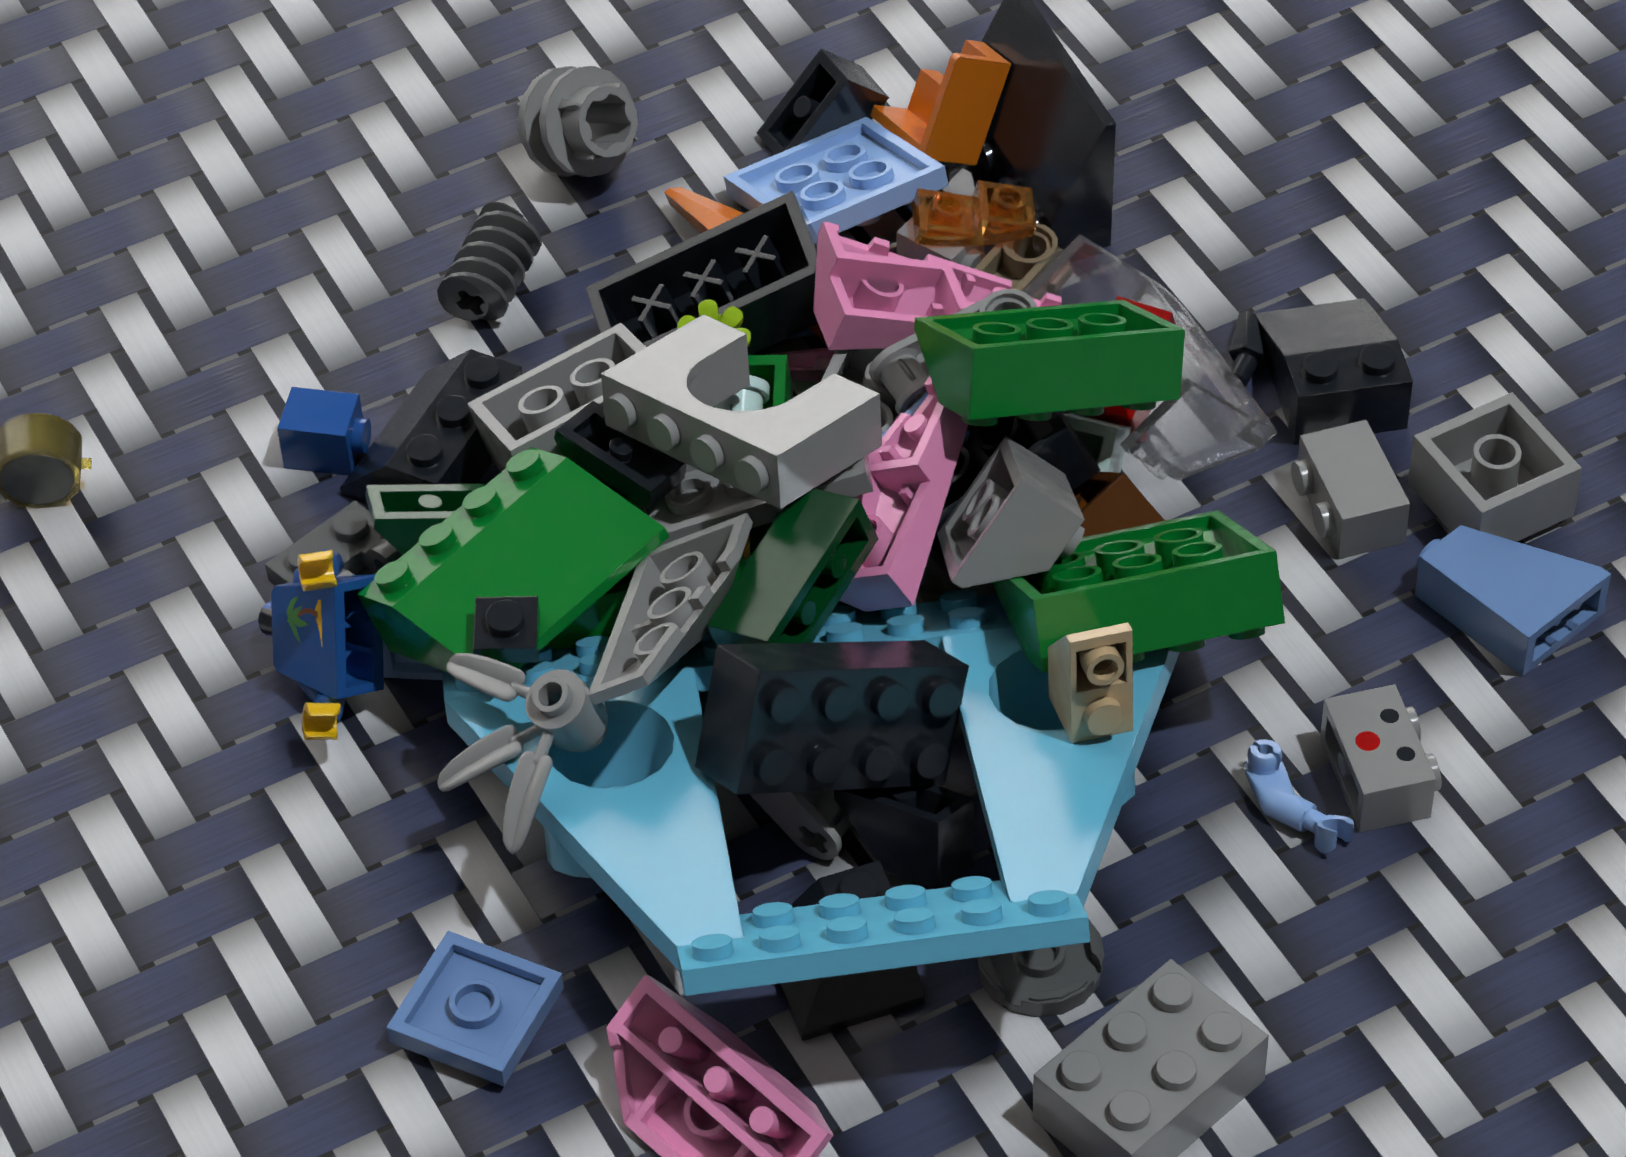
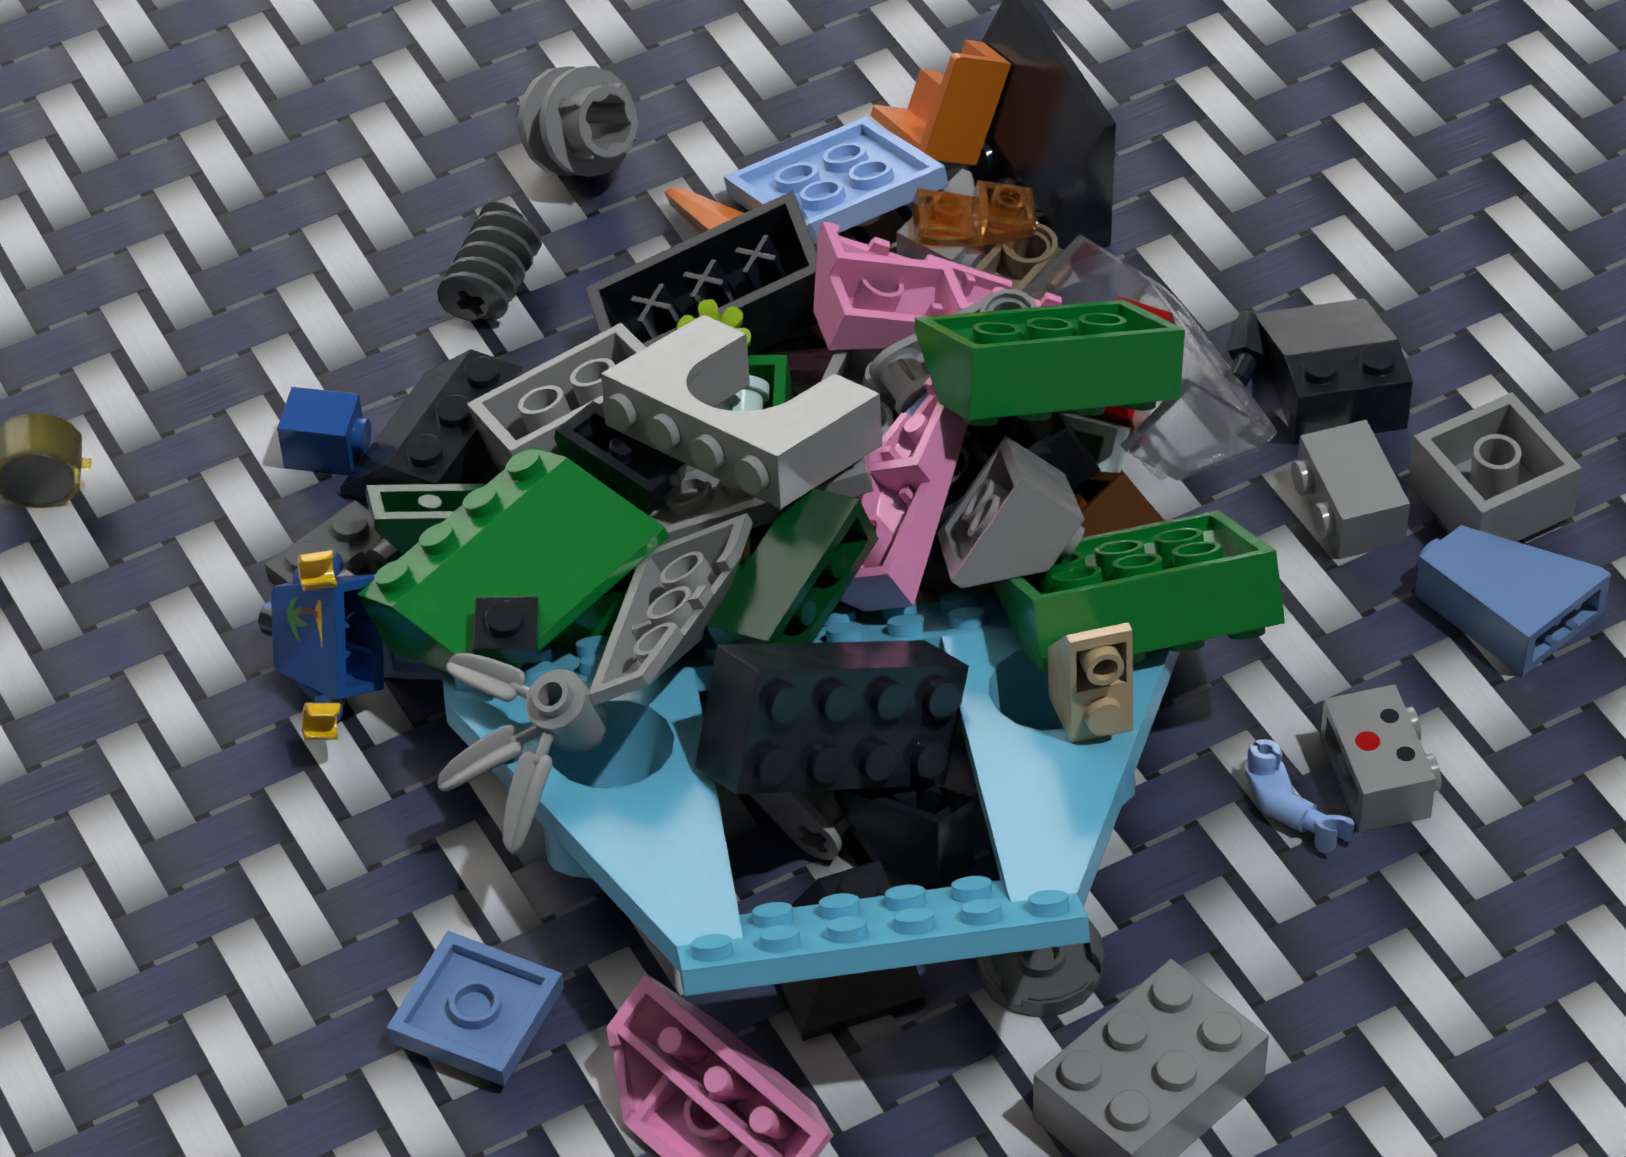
black slope [756,48,889,155] -> none

